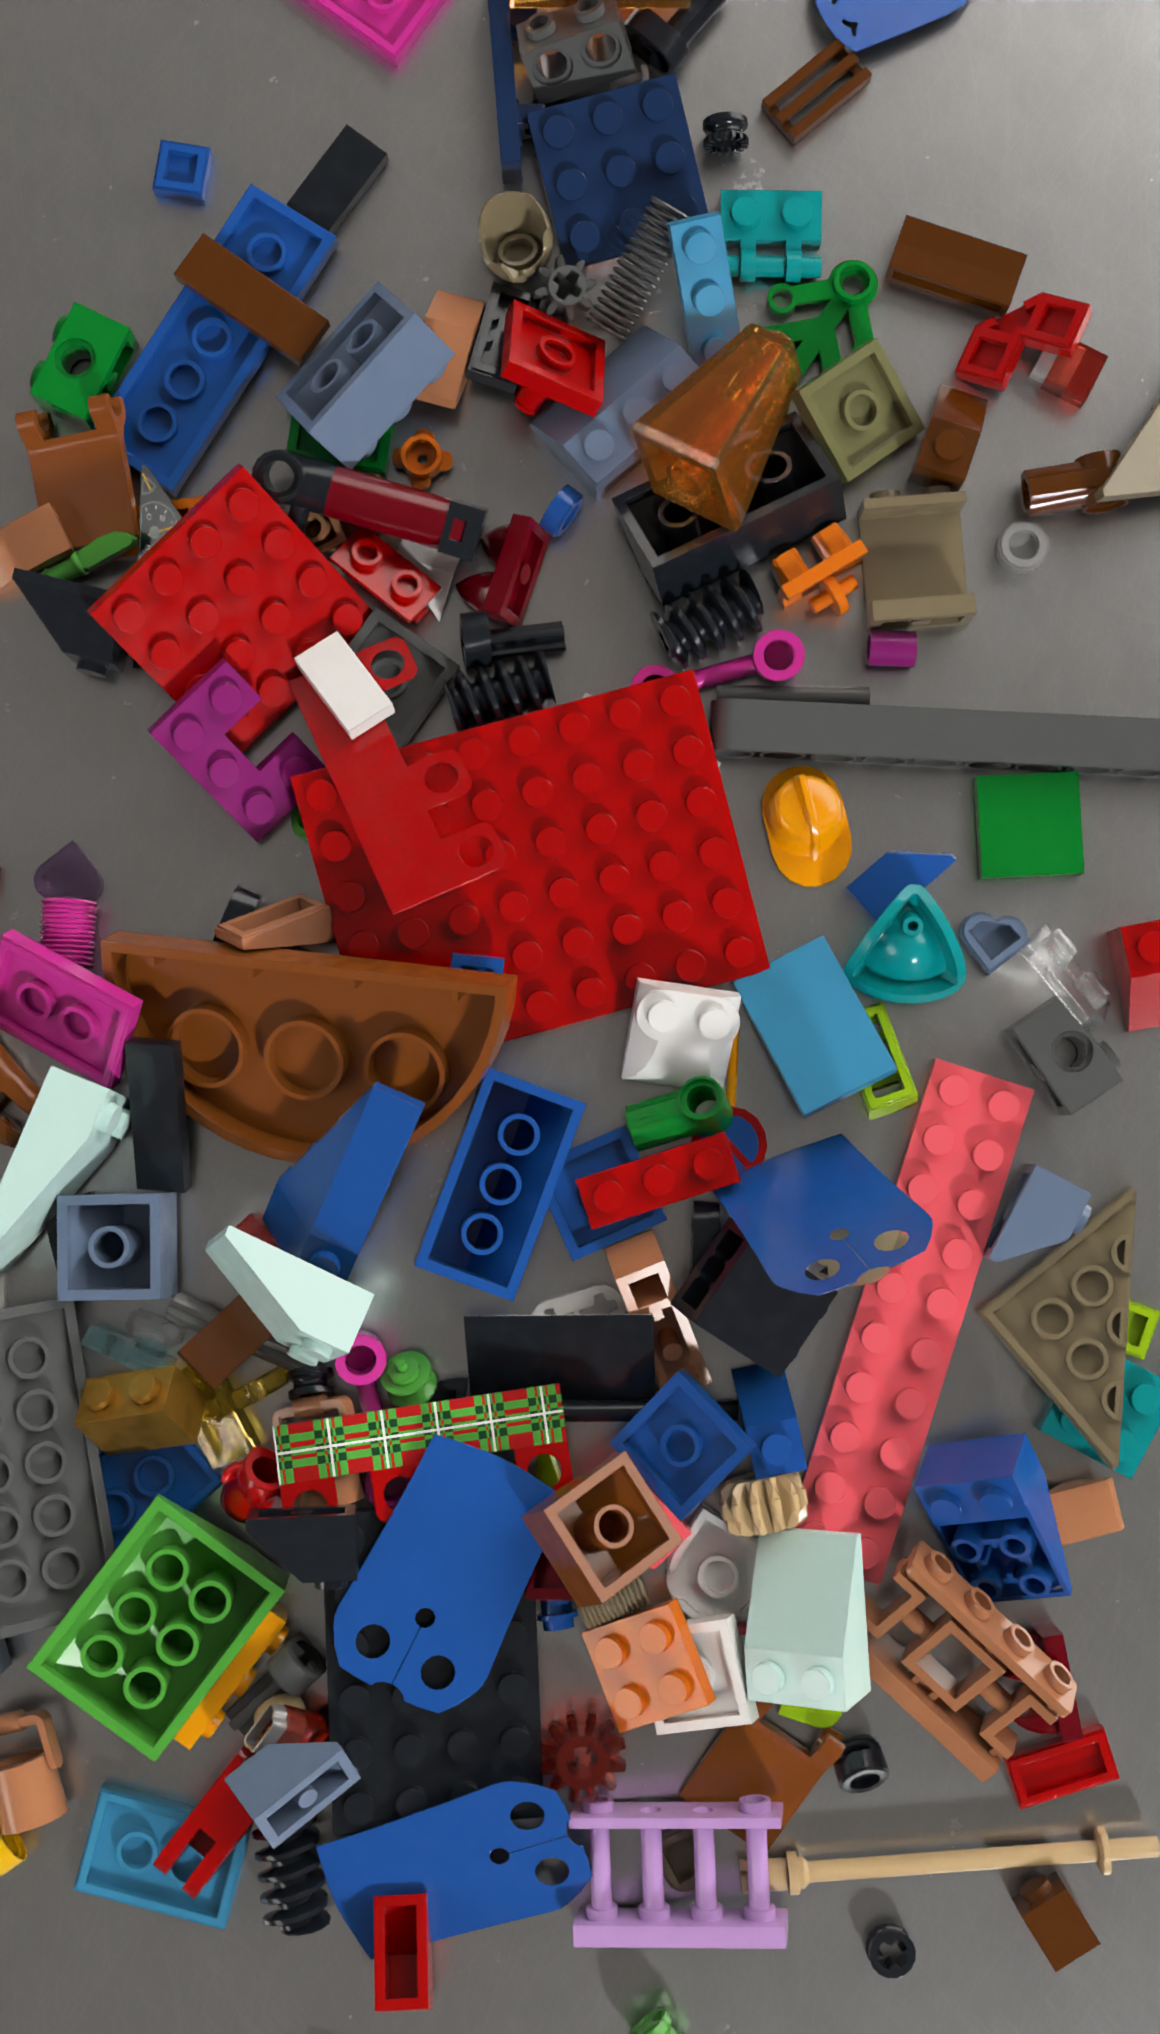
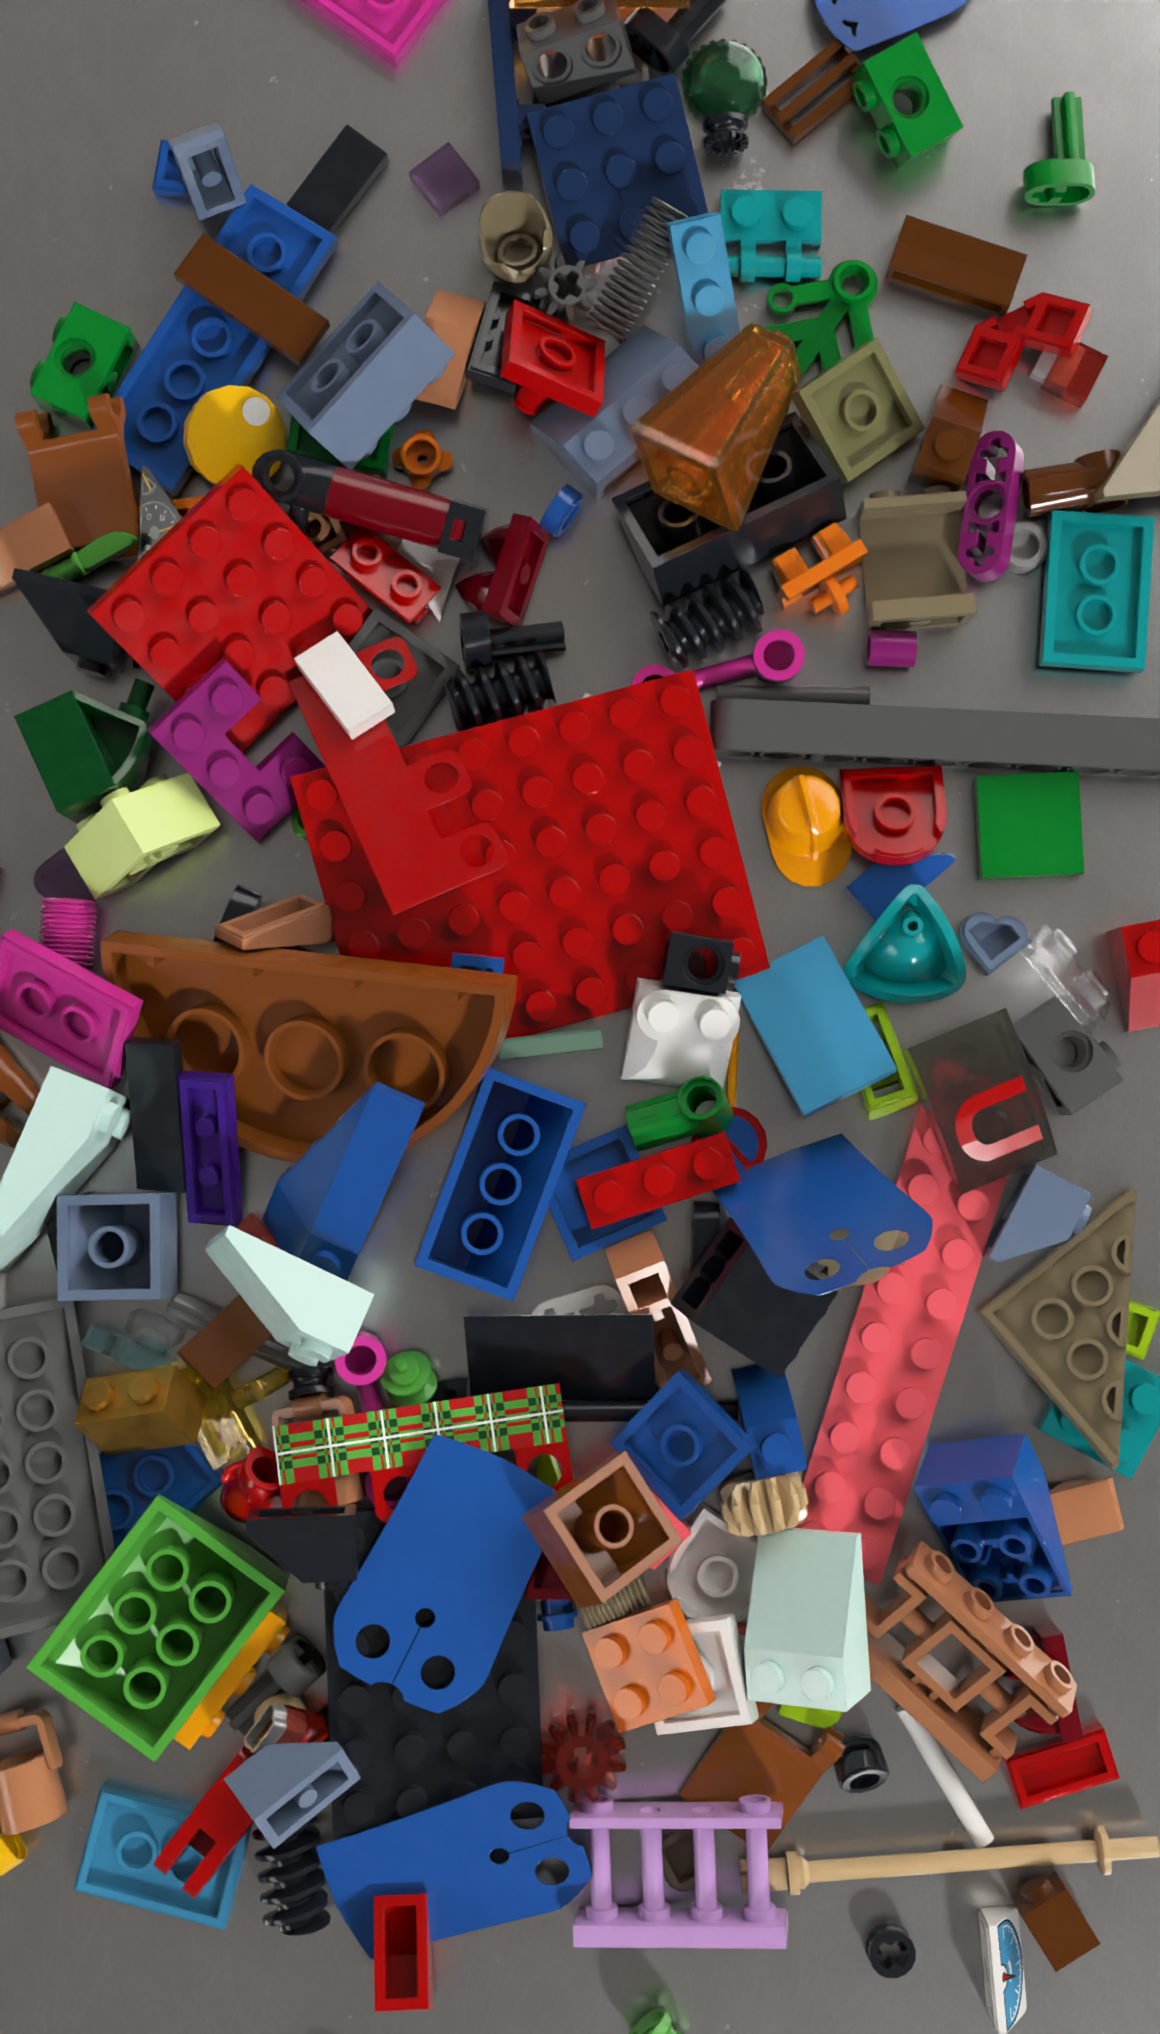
none -> dark green piece [14,678,155,824]
none -> yellowish green brick [64,773,221,900]
none -> sand blue slope [168,122,247,221]
none -> dark purple tile [178,1071,243,1227]
none -> yellow tile [183,385,287,485]
none -> clear purple tile [409,142,480,218]
none -> sand green tile [499,1028,603,1061]
none -> black brick [659,929,741,994]
none -> clear green hat [681,39,768,120]
none -> red tile [838,765,947,866]
none -> green brick [851,32,964,168]
none -> white bar [895,1706,994,1848]
none -> clear smoke slope [902,1008,1058,1194]
none -> magenta beam [958,431,1024,582]
none -> white slope [978,1905,1027,2034]
none -> green piece [1023,92,1095,206]
none -> teal plate [1039,510,1155,673]

